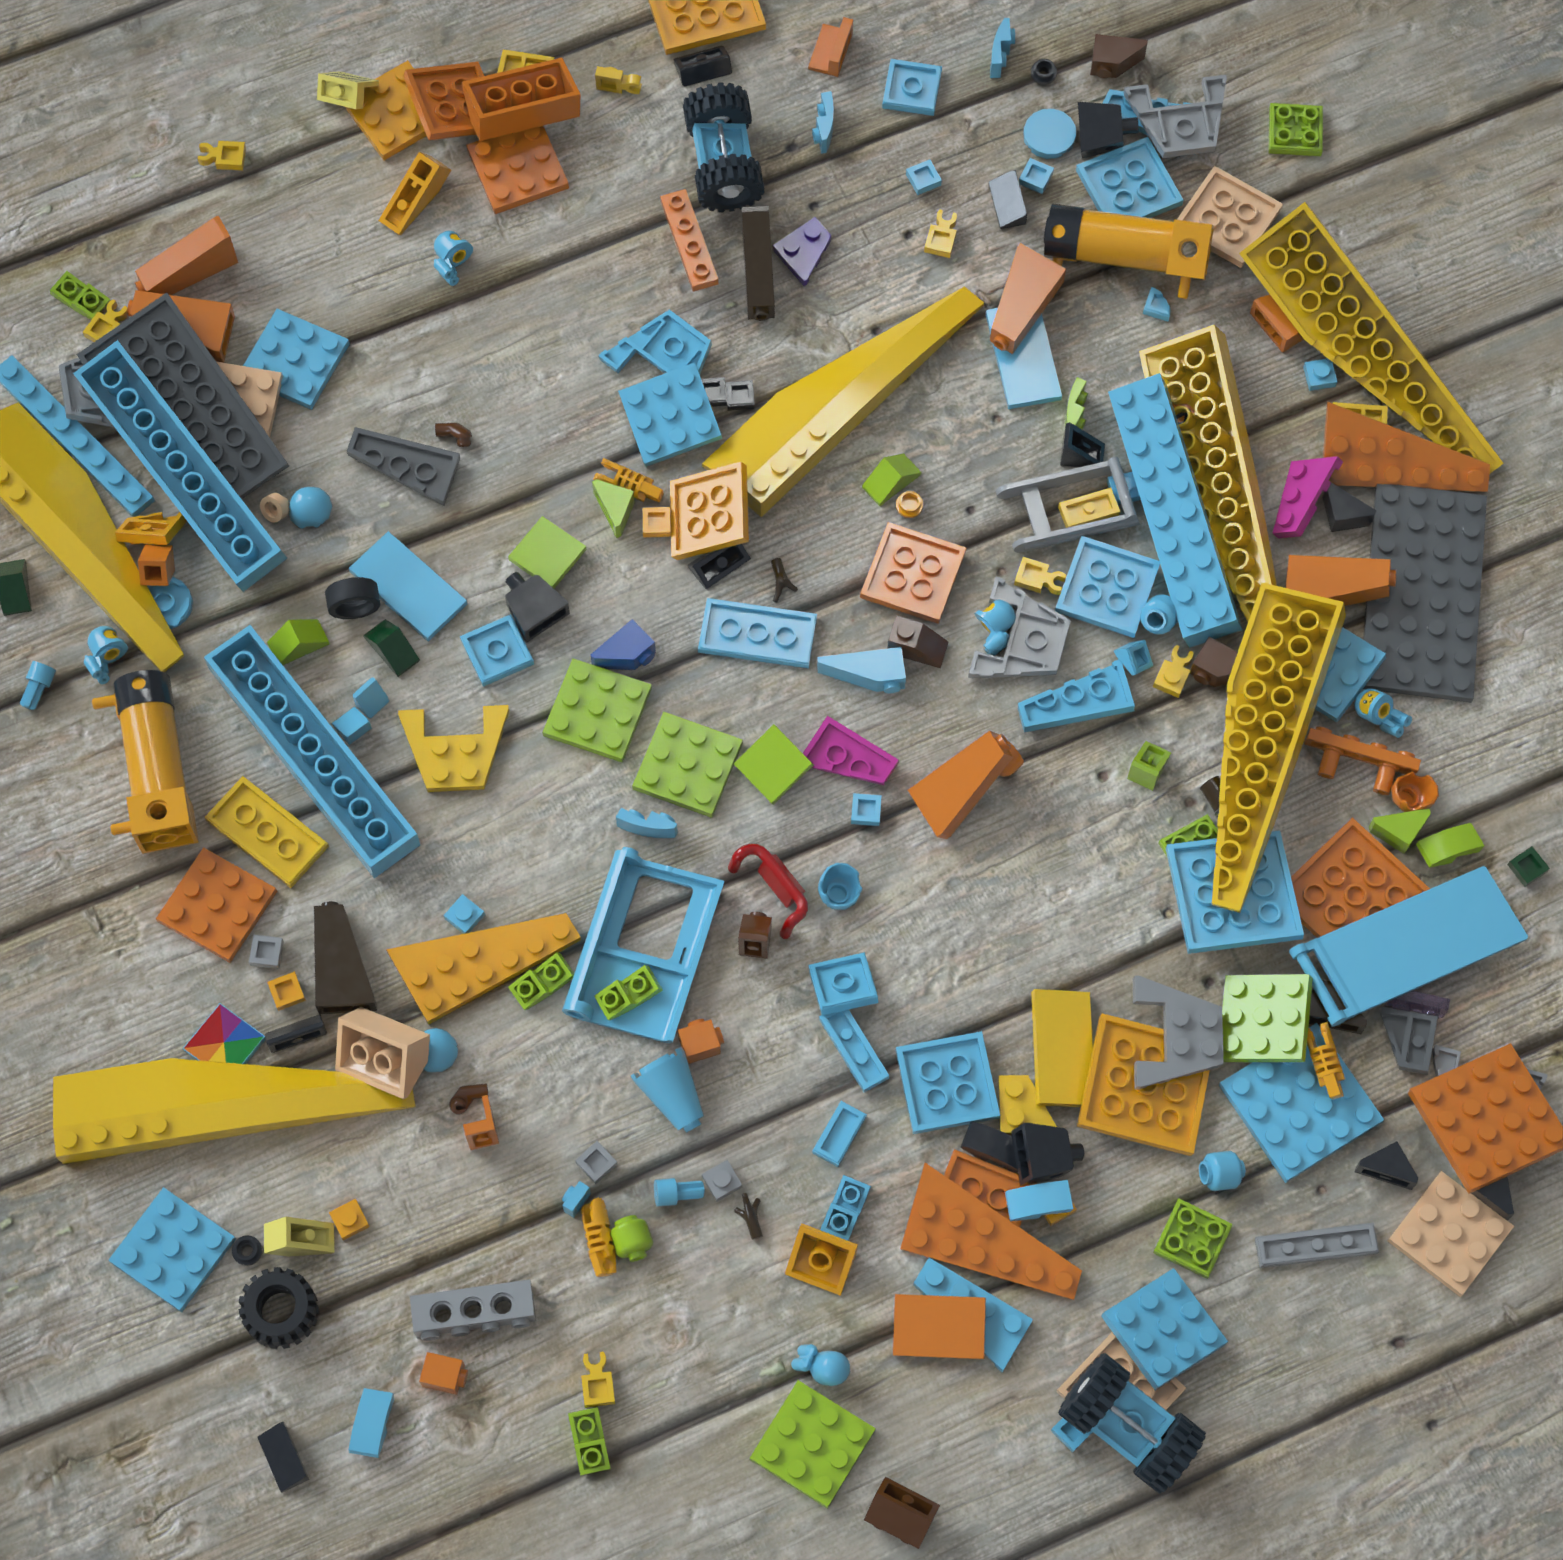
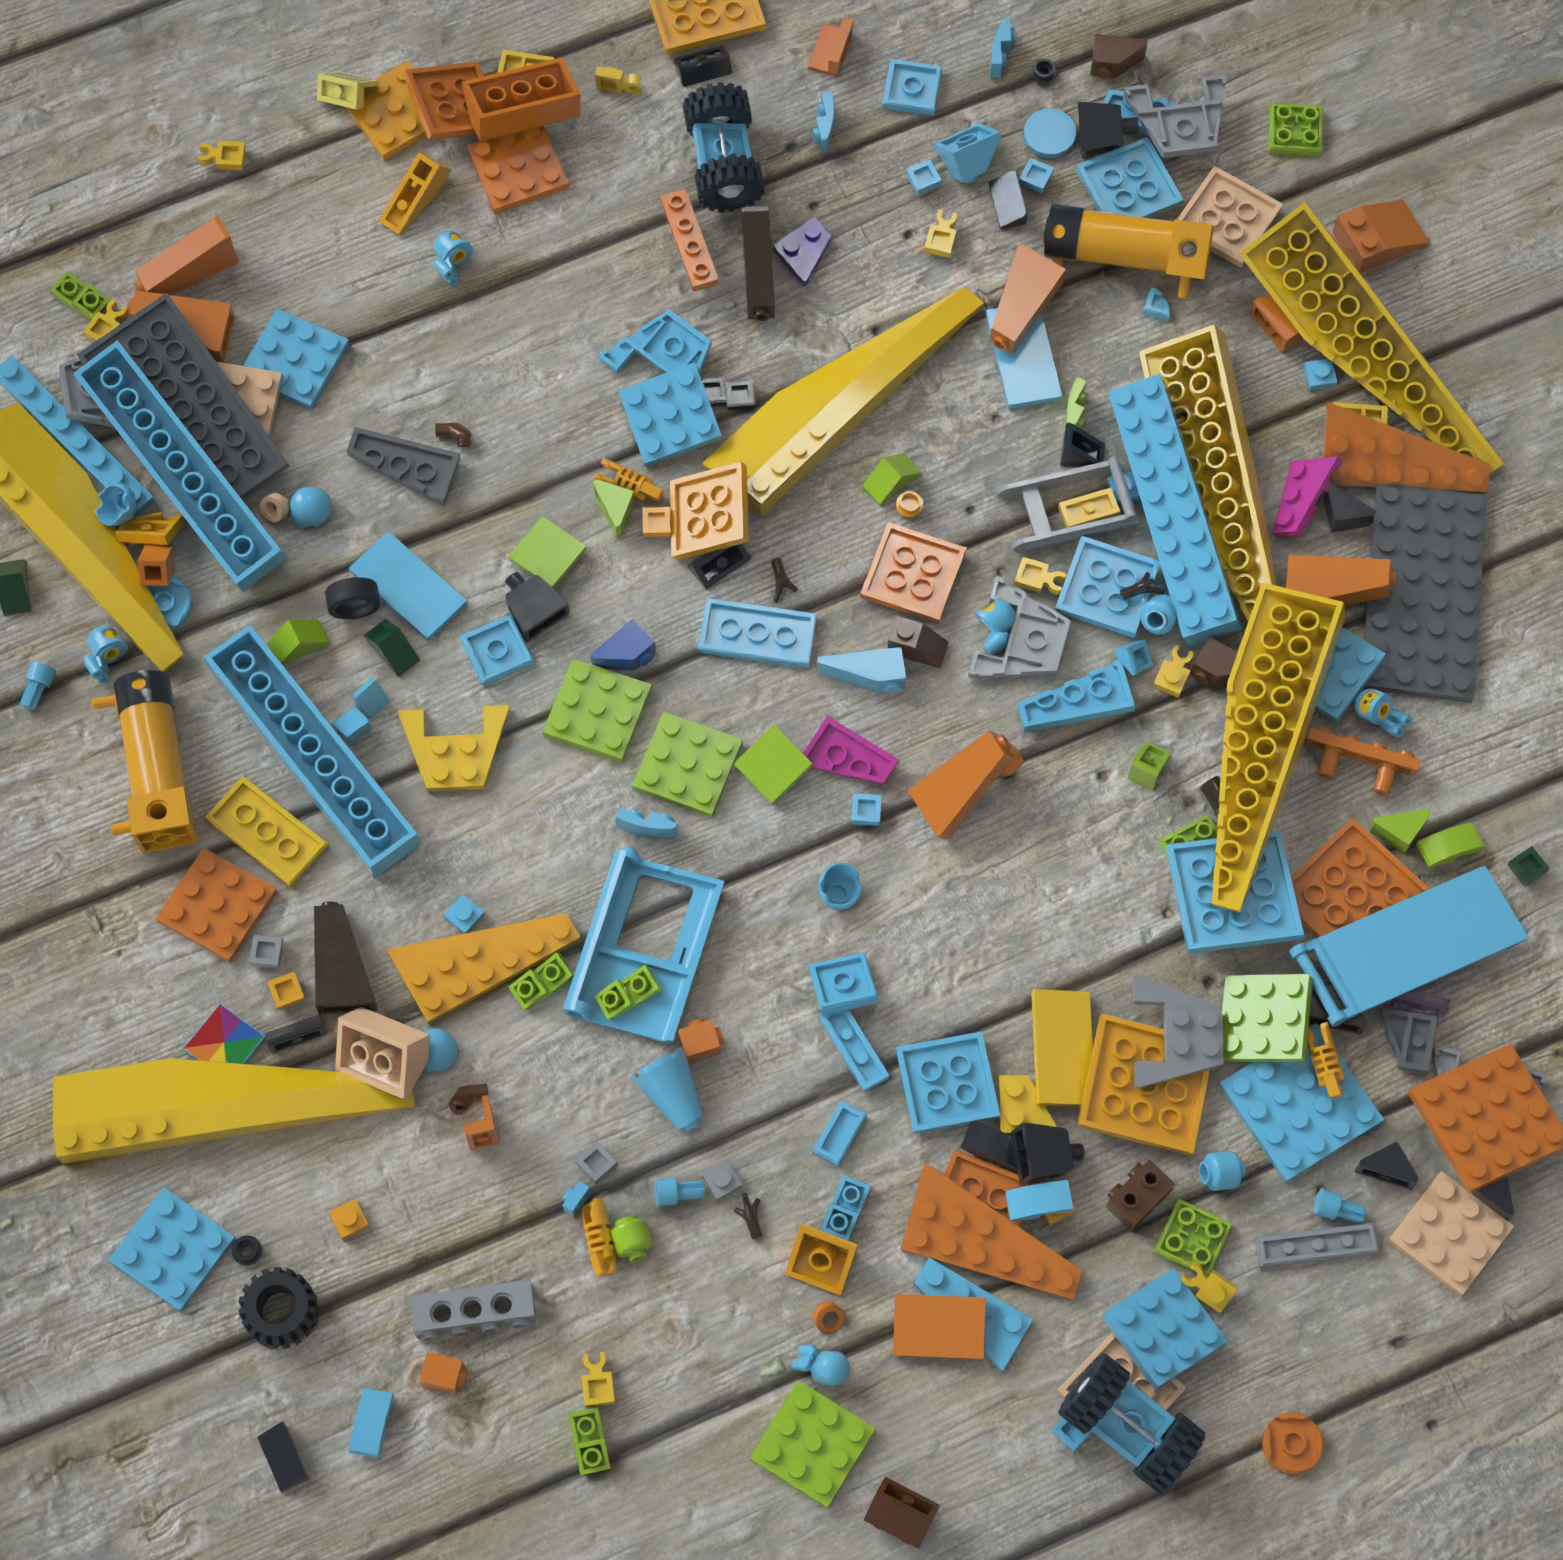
light yellow slope [264,1217,335,1257] -> none
red piece [728,844,808,939] -> none
reddish brown slope [738,912,772,959] -> none
orange hair [1391,771,1439,812] -> none
none -> medium azure hair [95,482,136,526]
none -> orange piece [813,1302,845,1334]
none -> medium azure slope [933,123,1001,183]
none -> reddish brown brick [1106,1159,1176,1232]
none -> dark brown bar [1119,572,1165,601]
none -> yellow plate [1181,1261,1238,1313]
none -> orange tile [1262,1412,1324,1475]
none -> medium azure piece [1313,1189,1366,1223]
none -> orange slope [1333,200,1429,273]

